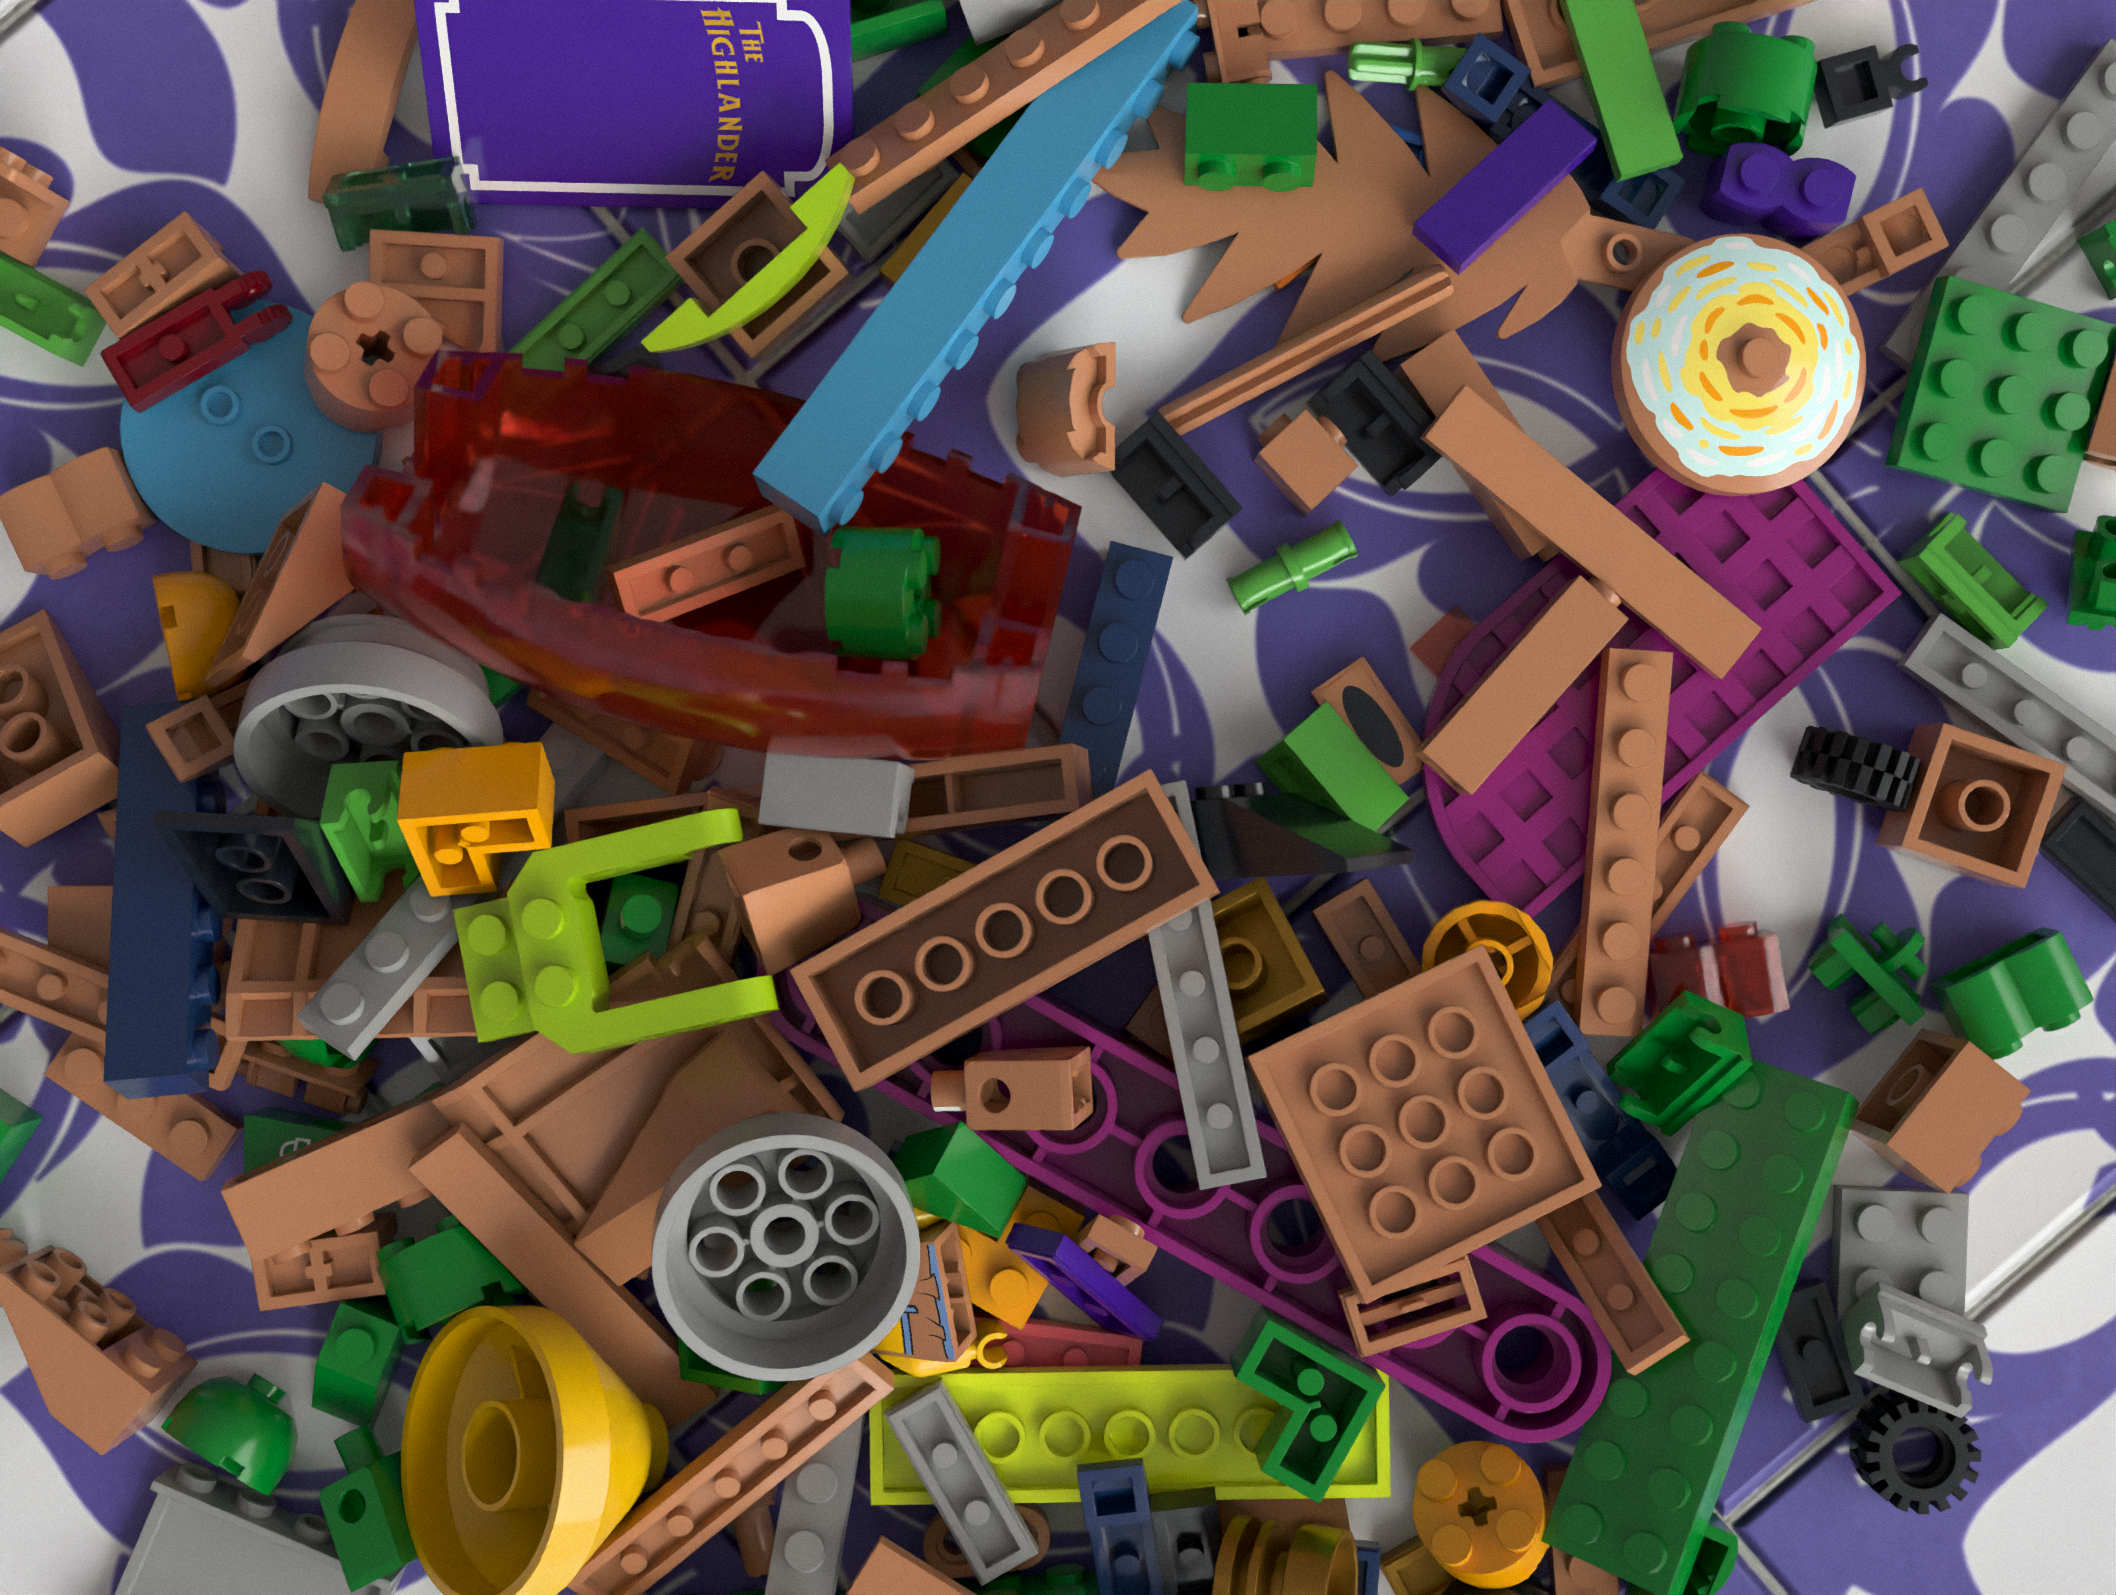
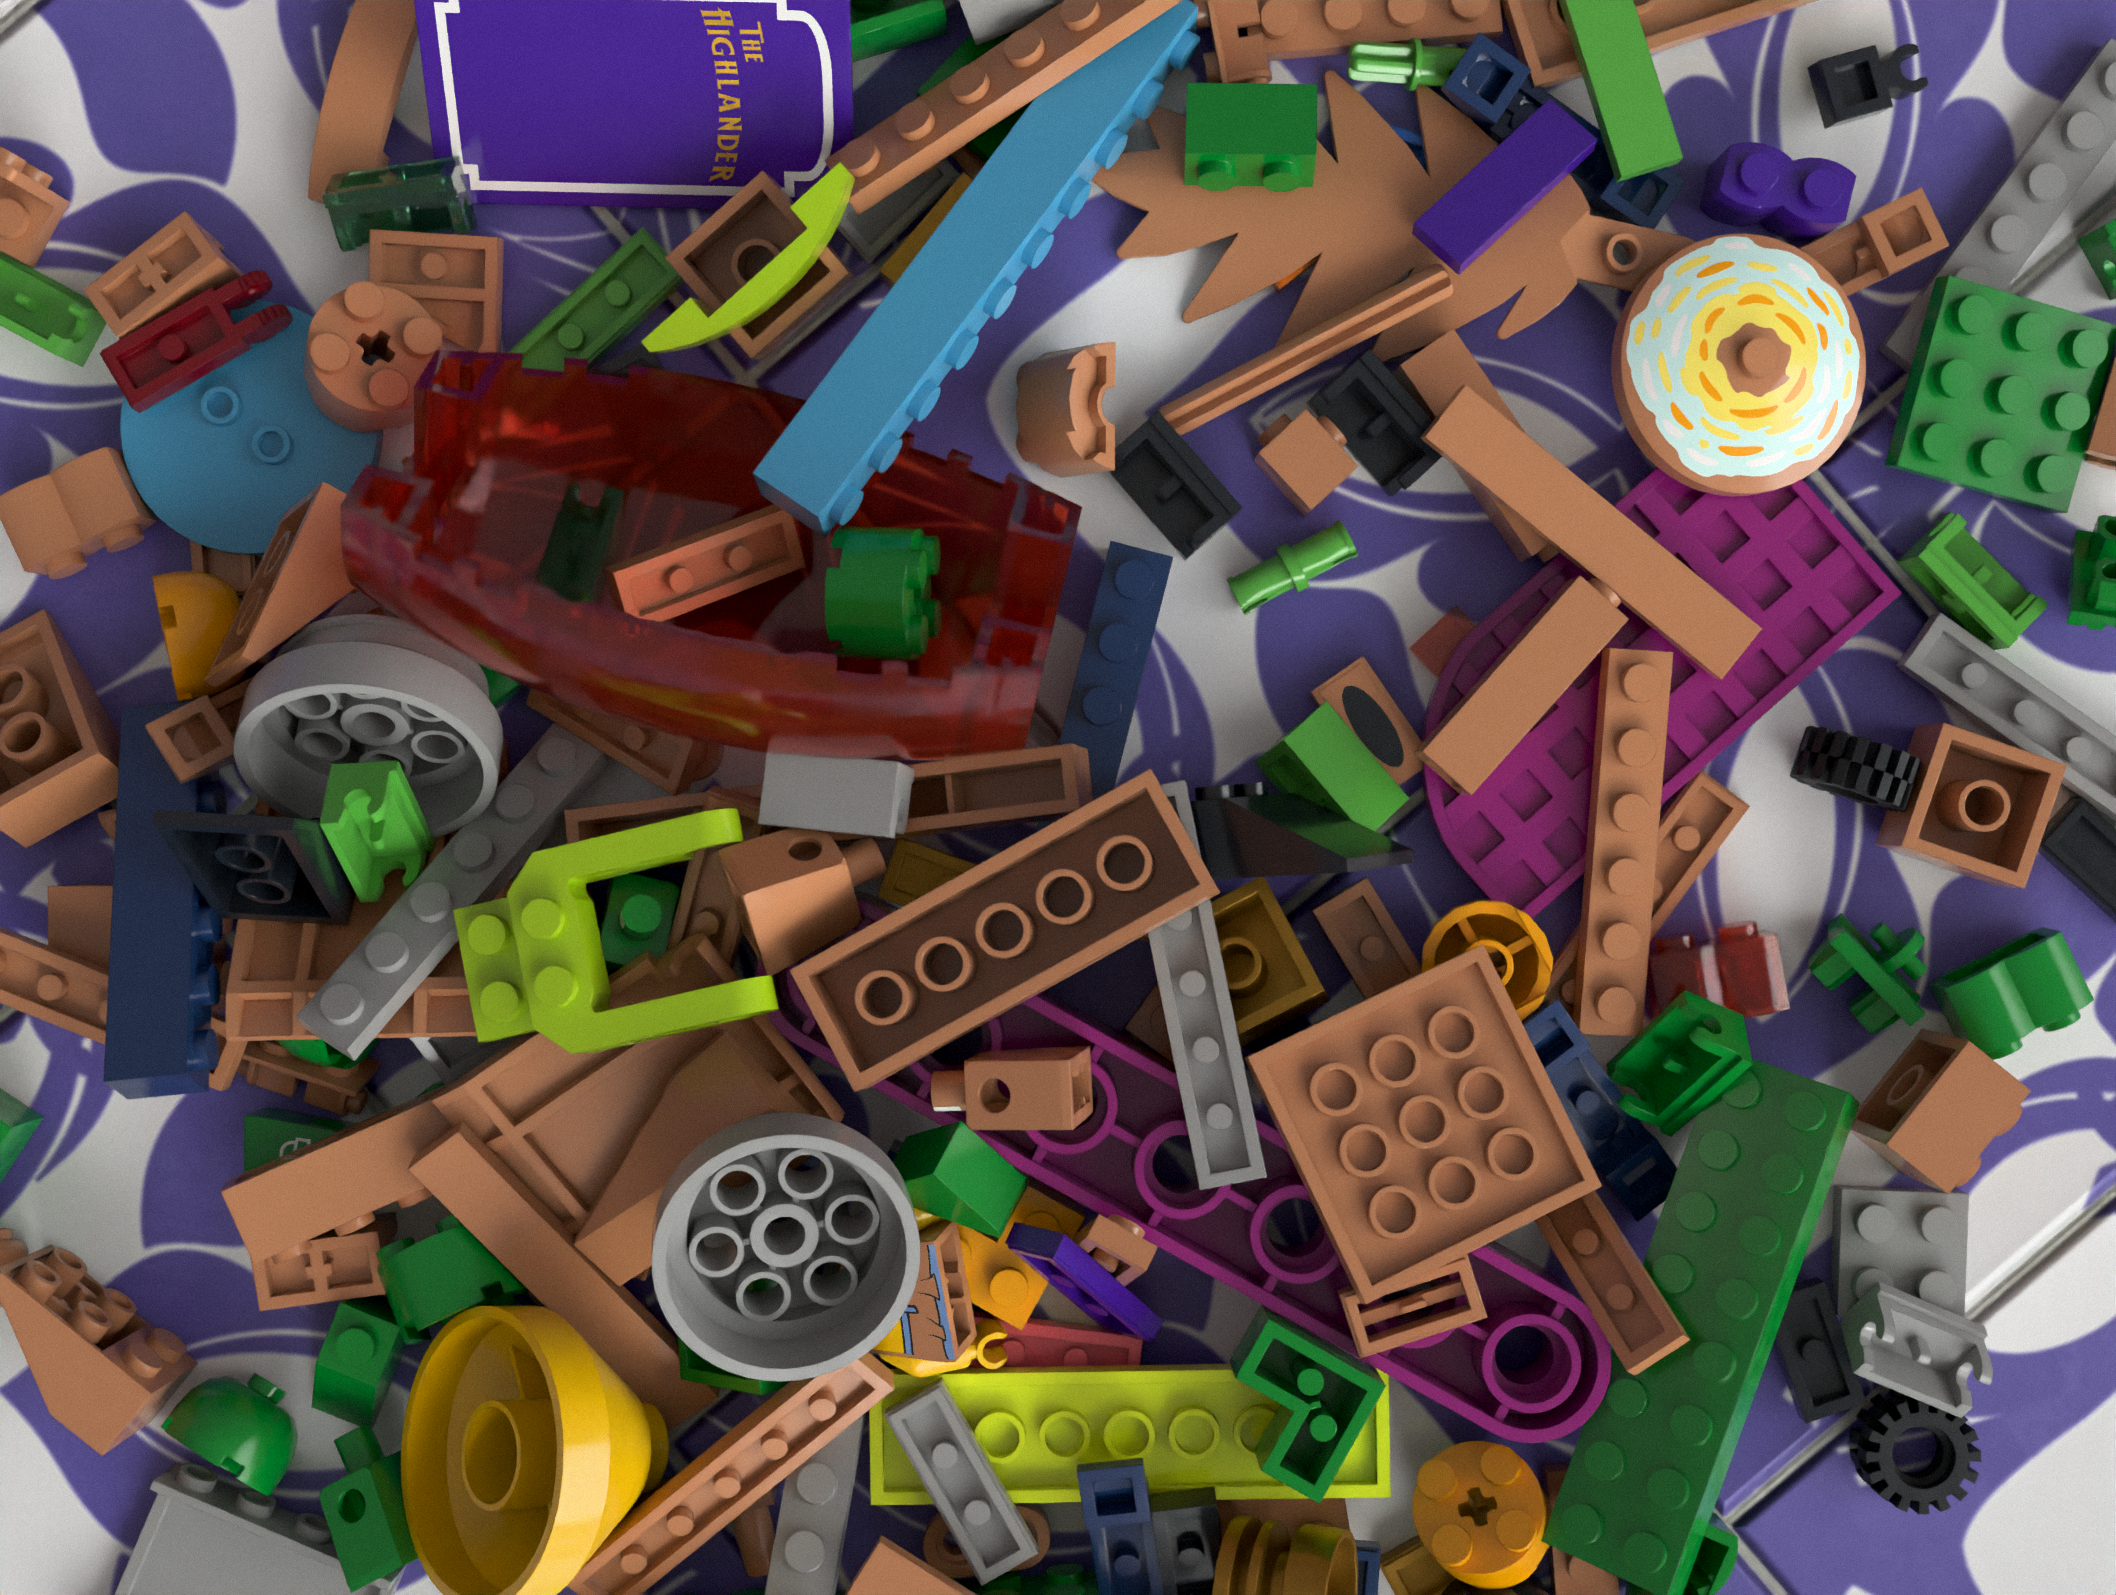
nougat plate [43,1032,244,1182] -> none
light orange brick [397,742,555,897] -> none
green brick [1672,21,1817,159] -> none

